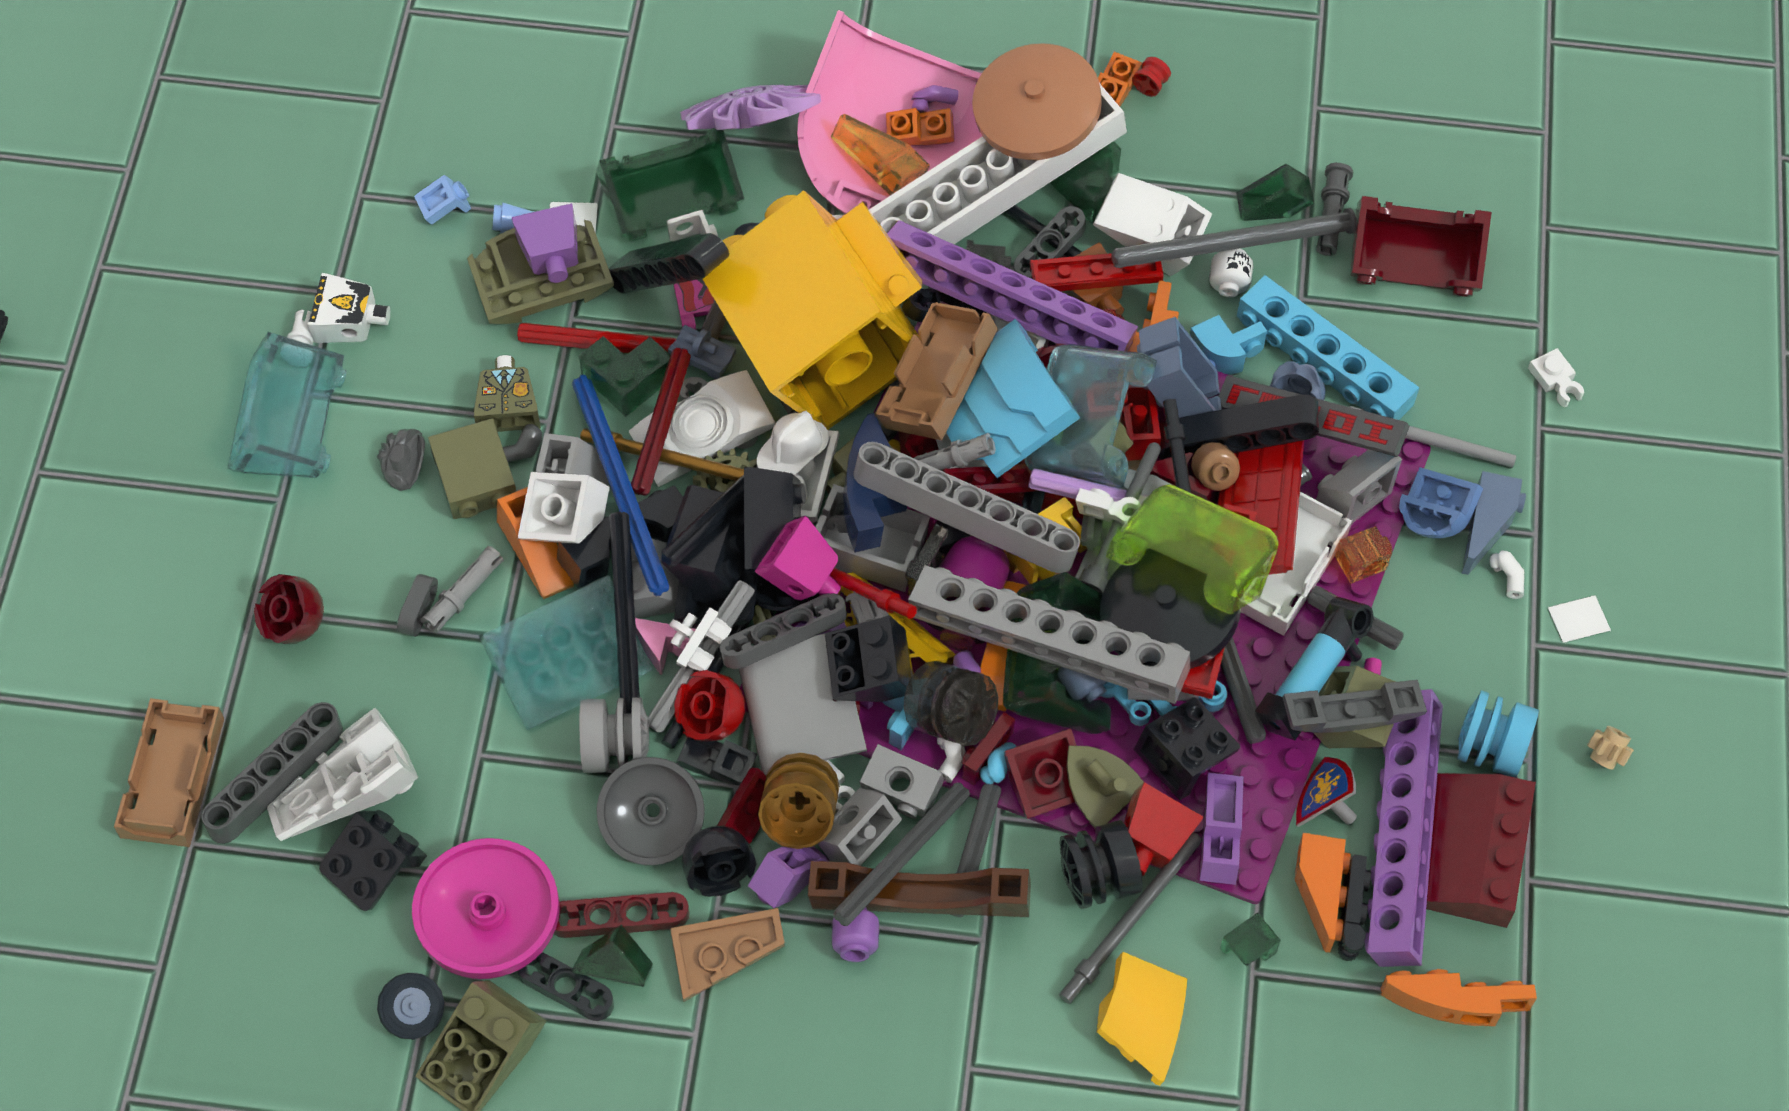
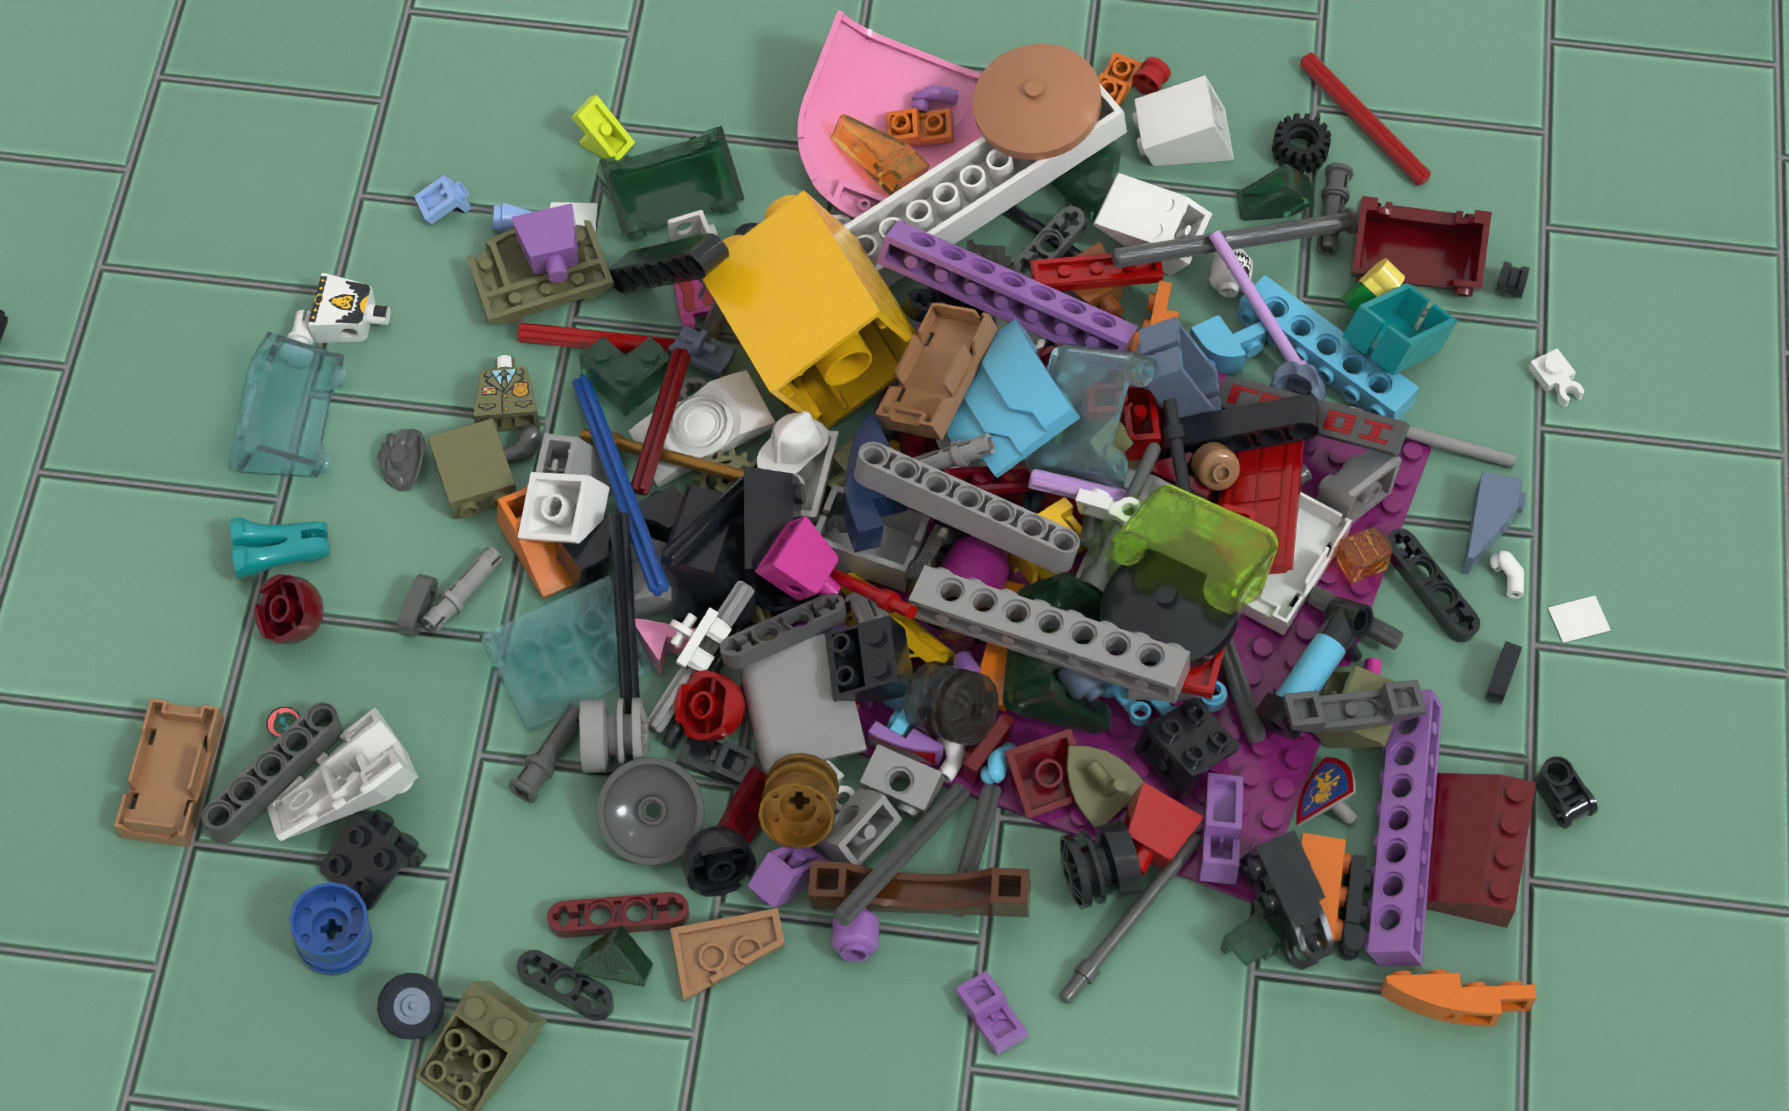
dark pink dish [412,838,560,979] -> none
lavender piece [680,85,821,130] -> none
yellow slope [836,201,922,307] -> none
yellow slope [1097,952,1187,1086] -> none
medium blue slope [1399,467,1483,538] -> none
medium azure wheel [1457,690,1539,778] -> none
tan gear [1587,726,1634,770] -> none
none -> teal piece [230,517,330,580]
none -> clear green tile [266,707,300,741]
none -> blue wheel [289,882,373,976]
none -> dark grey pin [508,704,580,803]
none -> neon yellow slope [571,95,635,164]
none -> medium lavender slope [868,721,943,765]
none -> medium lavender slope [955,970,1028,1056]
none -> white slope [1132,75,1234,166]
none -> lavender bar [1209,230,1307,365]
none -> black brick [1239,830,1334,970]
none -> black tyre [1272,113,1331,174]
none -> red axle [1300,52,1431,186]
none -> light yellow leg [1340,258,1405,312]
none -> teal piece [1342,283,1458,375]
none -> black beam [1383,528,1480,643]
none -> black beam [1485,641,1522,704]
none -> black wheel [1496,261,1530,299]
none -> black piece [1535,756,1598,829]

